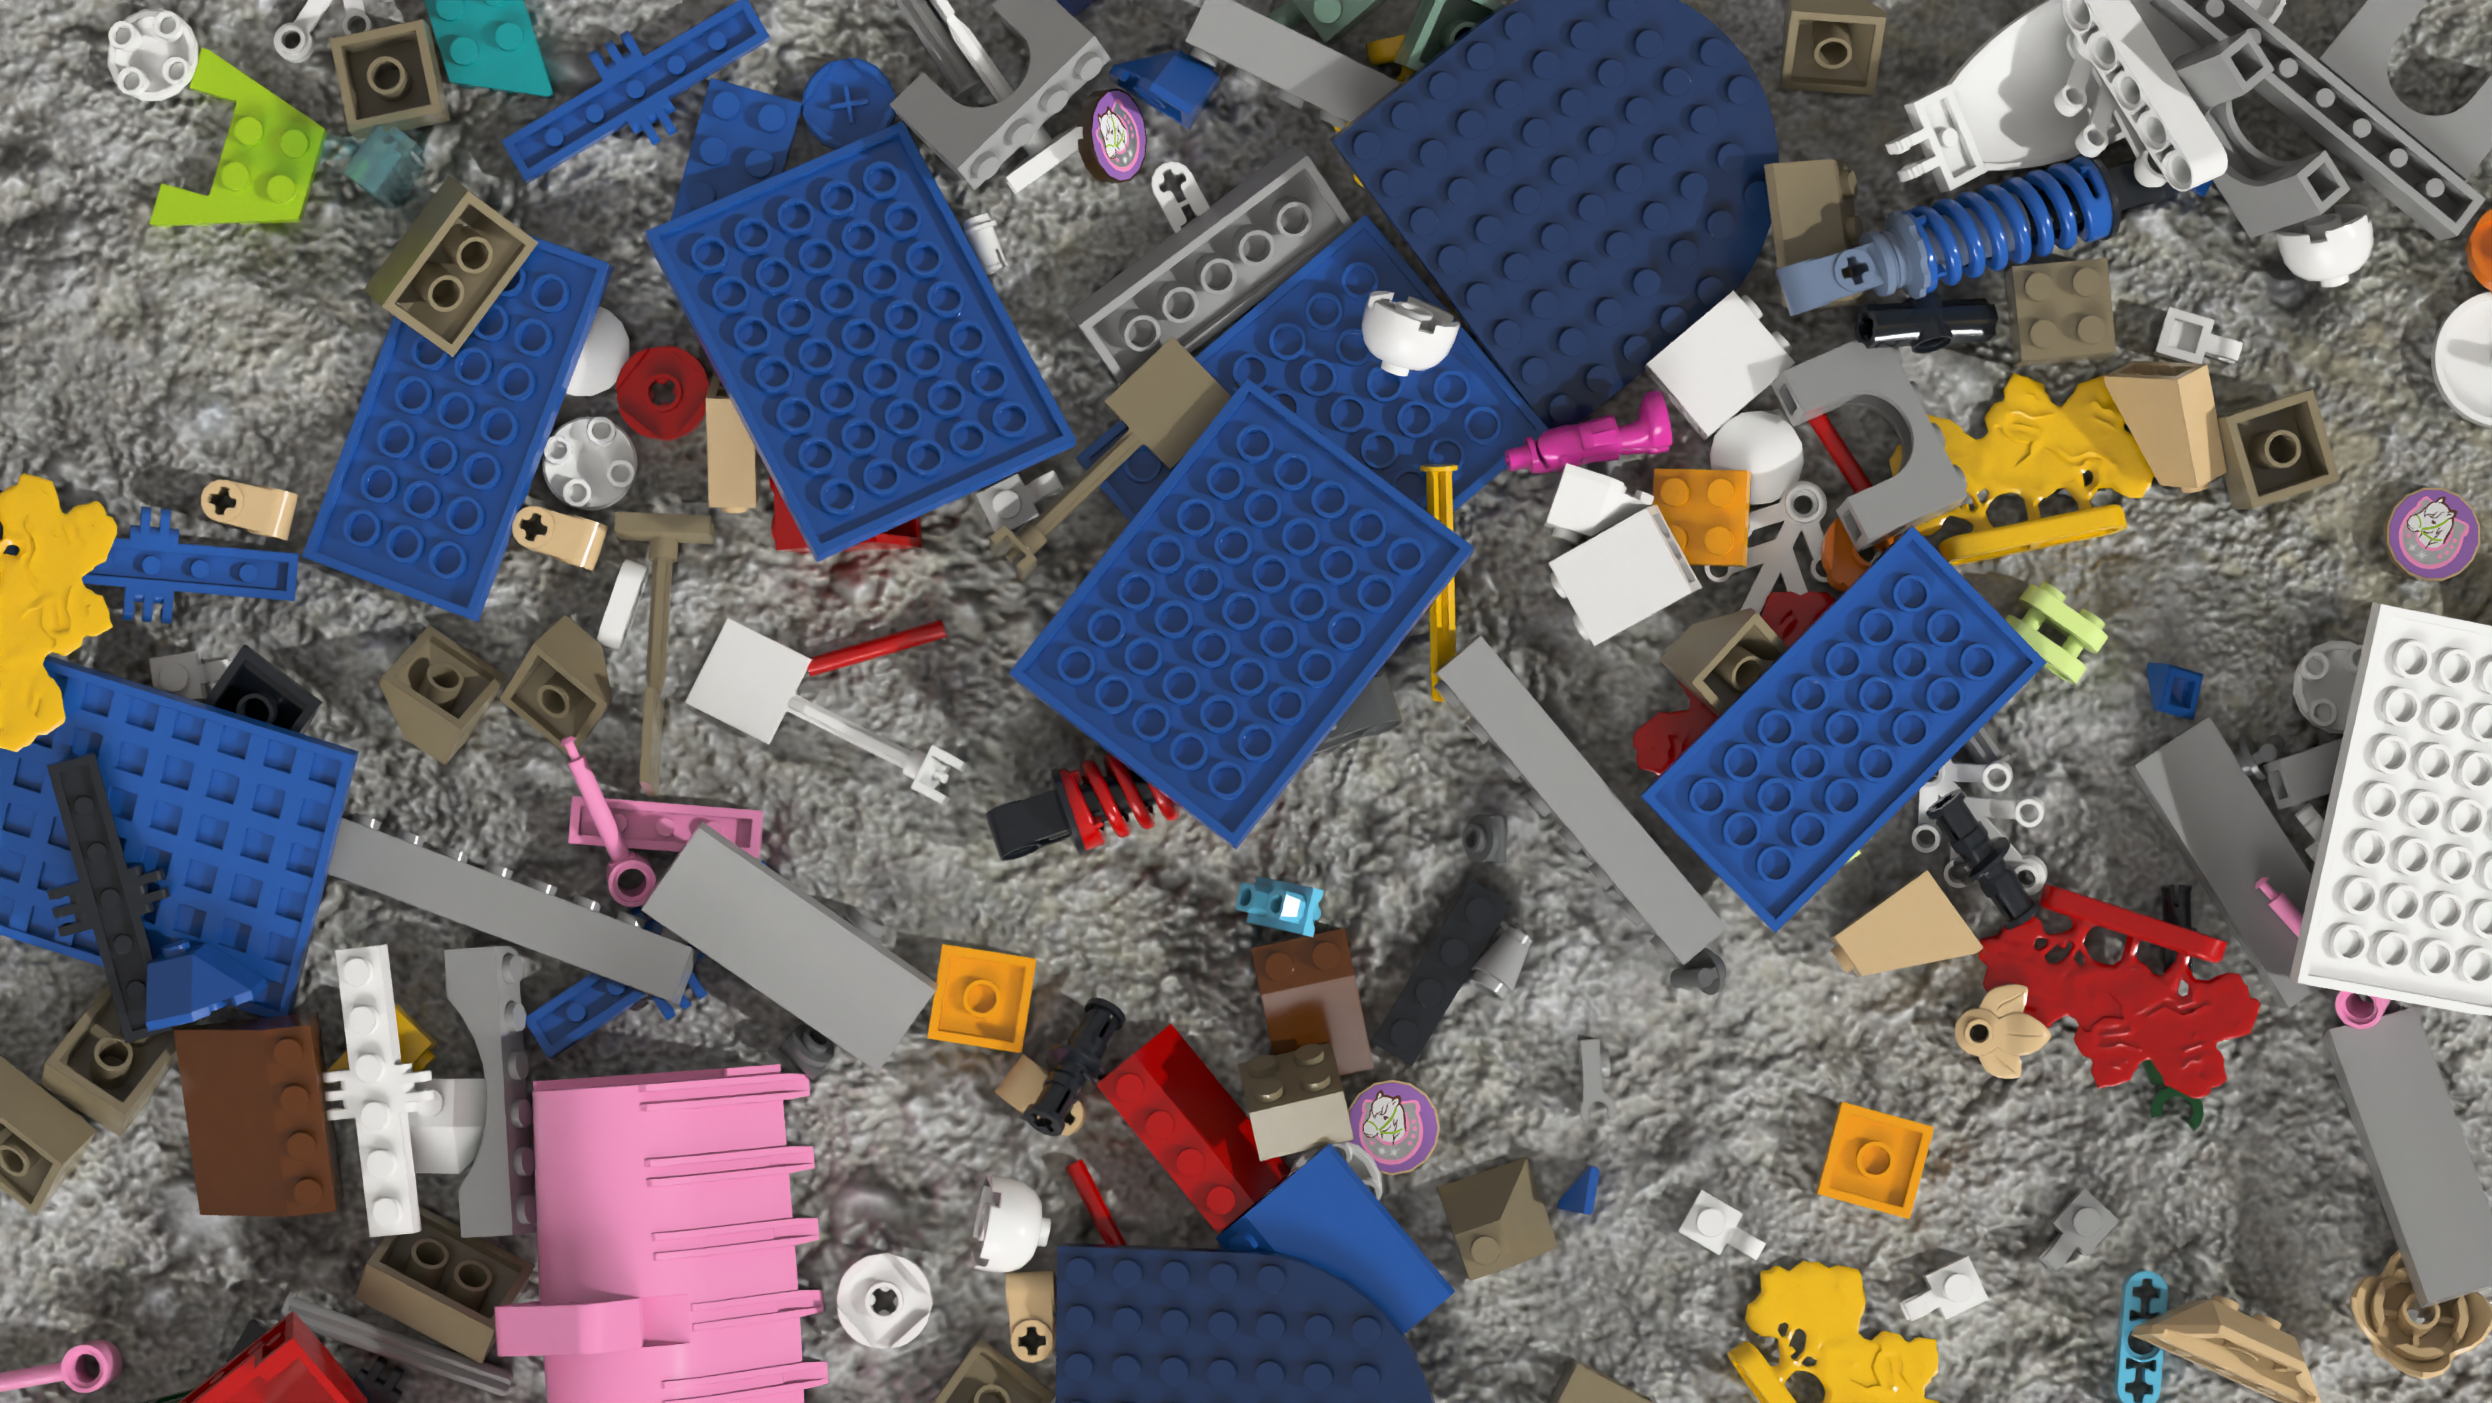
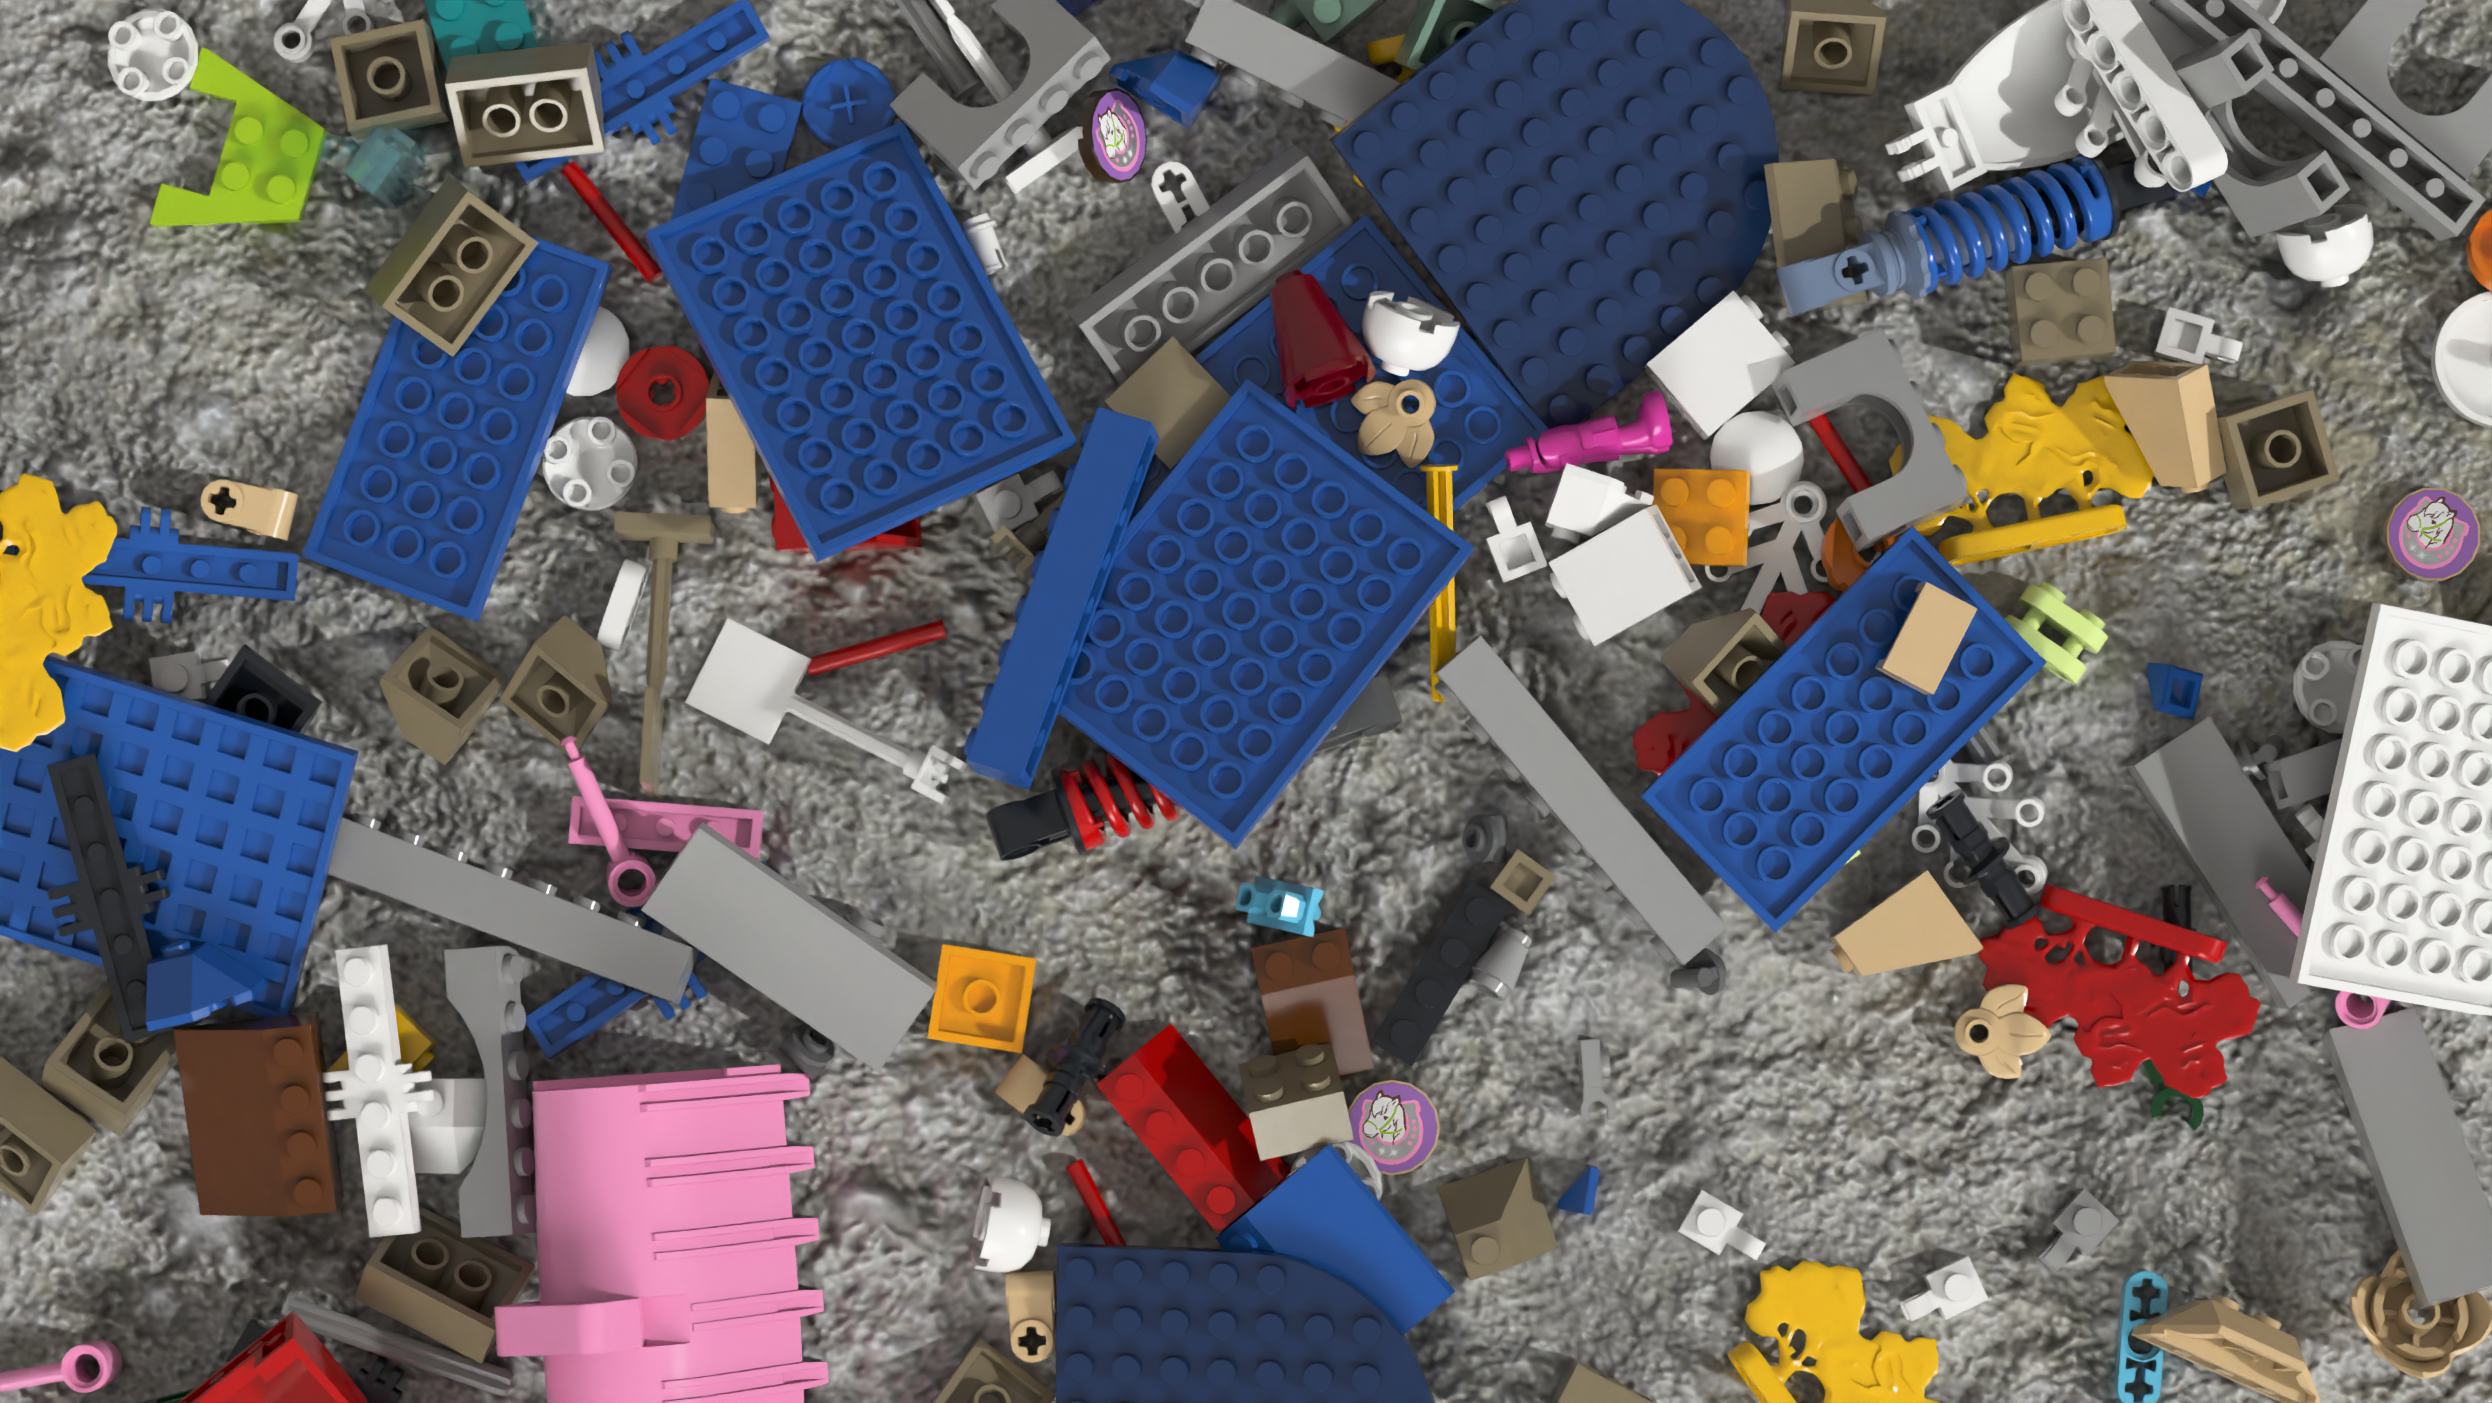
tan piece [512,506,608,572] -> none
white plate [837,1252,933,1349] -> none
light orange plate [1815,1101,1934,1219] -> none
black piece [1854,293,1999,354] -> none
none -> dark tan slope [445,41,605,168]
none -> red bar [561,161,663,283]
none -> blue brick [965,407,1160,789]
none -> dark red cone [1270,270,1376,408]
none -> tan plate [1351,379,1436,468]
none -> white plate [1485,496,1548,583]
none -> dark tan plate [1489,849,1556,916]
none -> tan panel [1875,582,1978,695]

